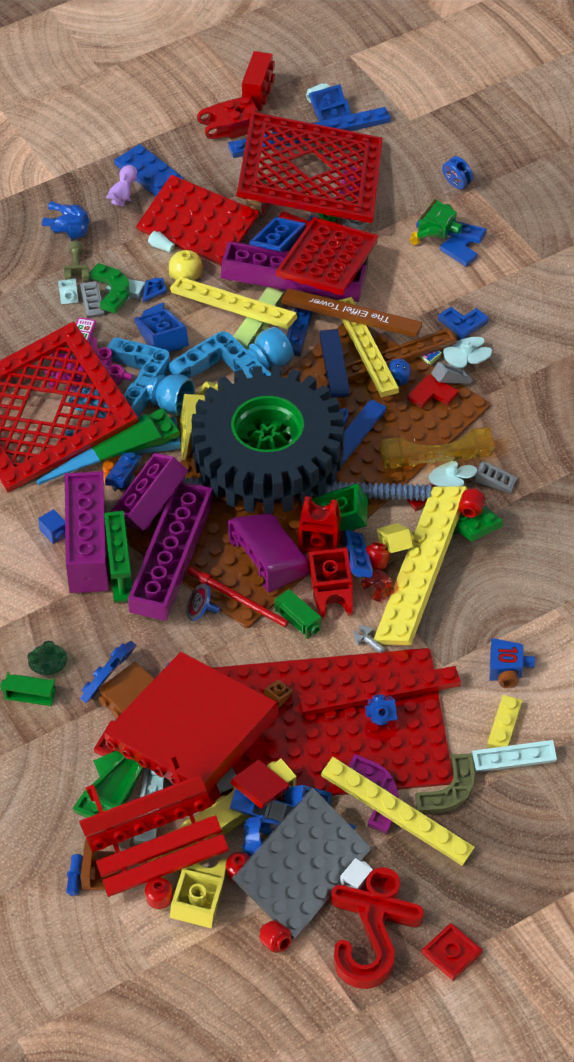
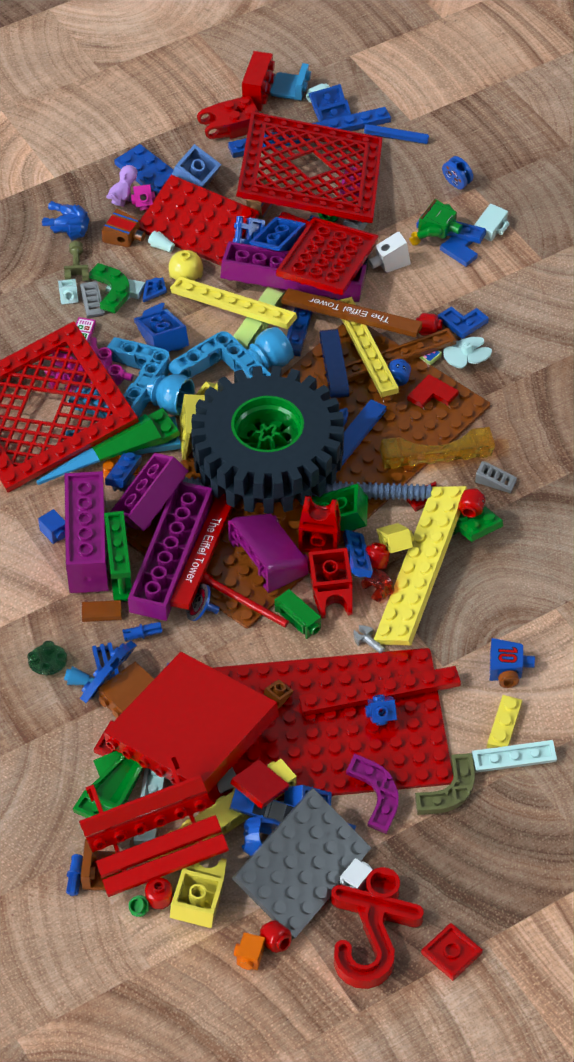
green window [0,672,56,707] -> none
red head [225,852,250,883] -> none
light yellow plate [321,757,474,866] -> none
light aqua piece [428,461,478,487] -> none
light grey slope [432,362,473,383] -> none
none -> dark azure cone [64,666,94,685]
none -> dark orange tile [82,600,122,622]
none -> blue tile [92,642,119,680]
none -> dark orange torso [101,209,146,247]
none -> blue axle [122,622,163,642]
none -> green plate [128,895,150,917]
none -> dark pink brick [131,184,155,211]
none -> red tile [170,494,233,610]
none -> medium blue brick [172,144,222,188]
none -> blue plate [233,216,265,245]
none -> orange brick [234,932,265,970]
none -> dark azure bracket [270,63,311,101]
none -> blue axle [364,124,429,144]
none -> white torso [369,232,411,273]
none -> red head [416,313,443,336]
none -> light aqua piece [474,204,509,241]

